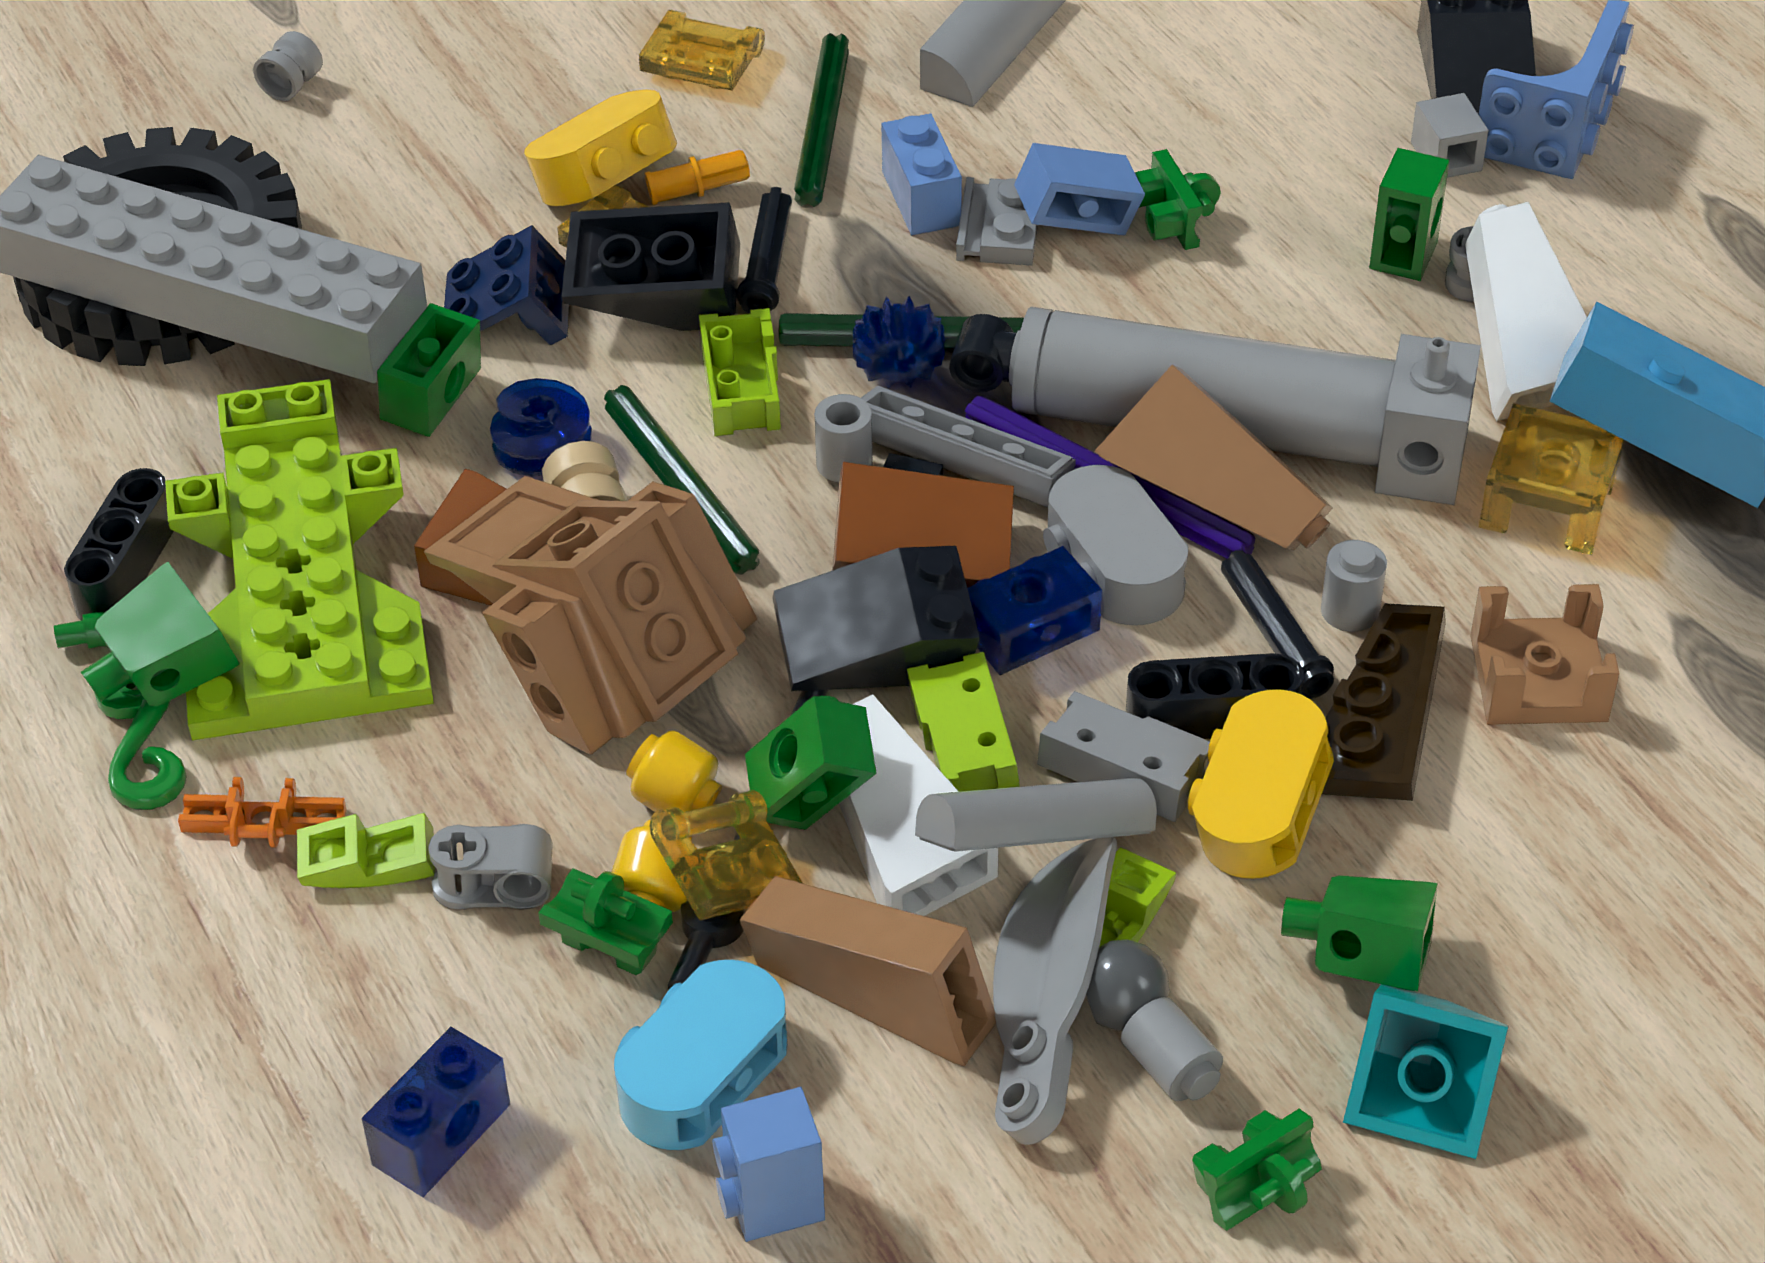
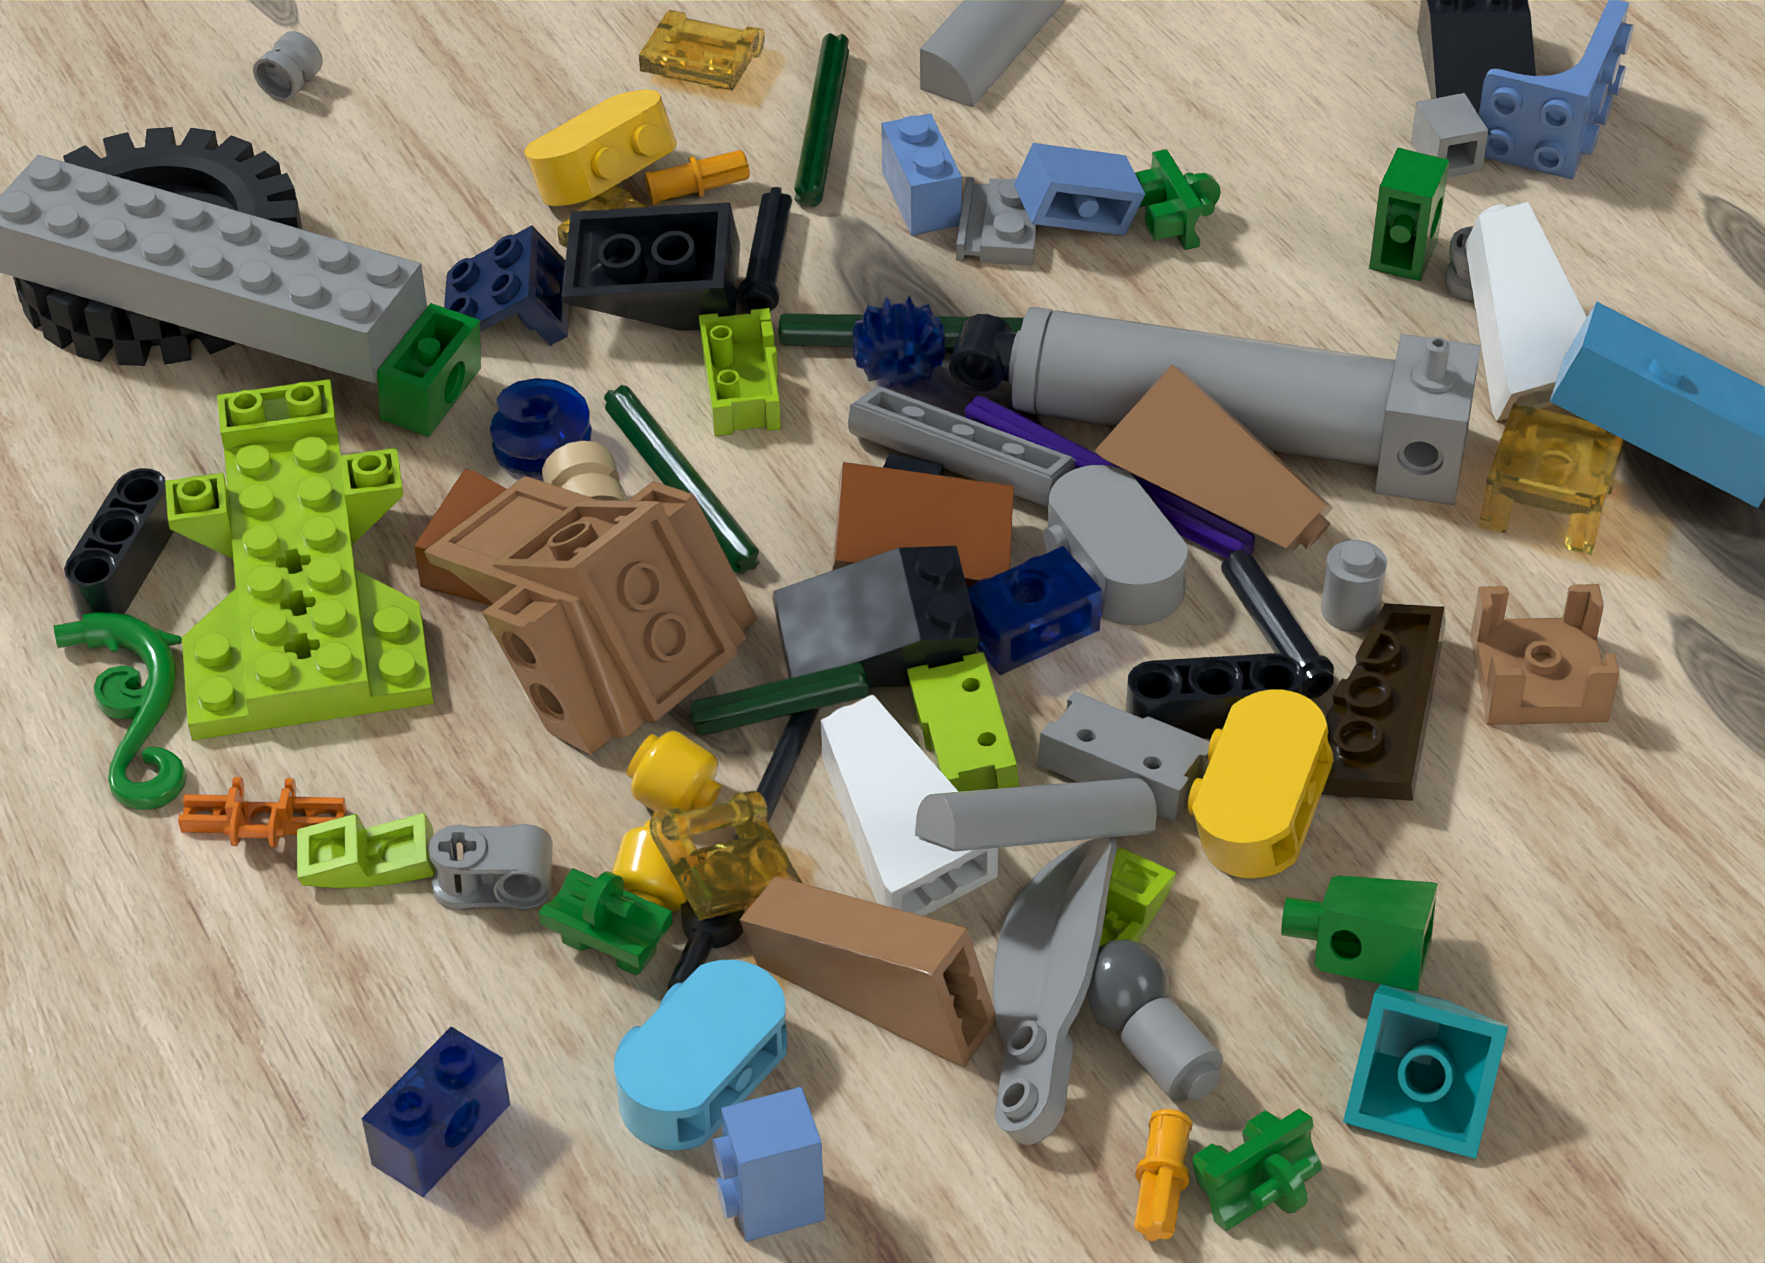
torso [81,562,240,707] -> none
green brick [745,696,877,830] -> none
light grey brick [814,394,873,482] -> none
none -> dark green axle [690,662,869,736]
none -> light orange axle [1134,1109,1193,1242]

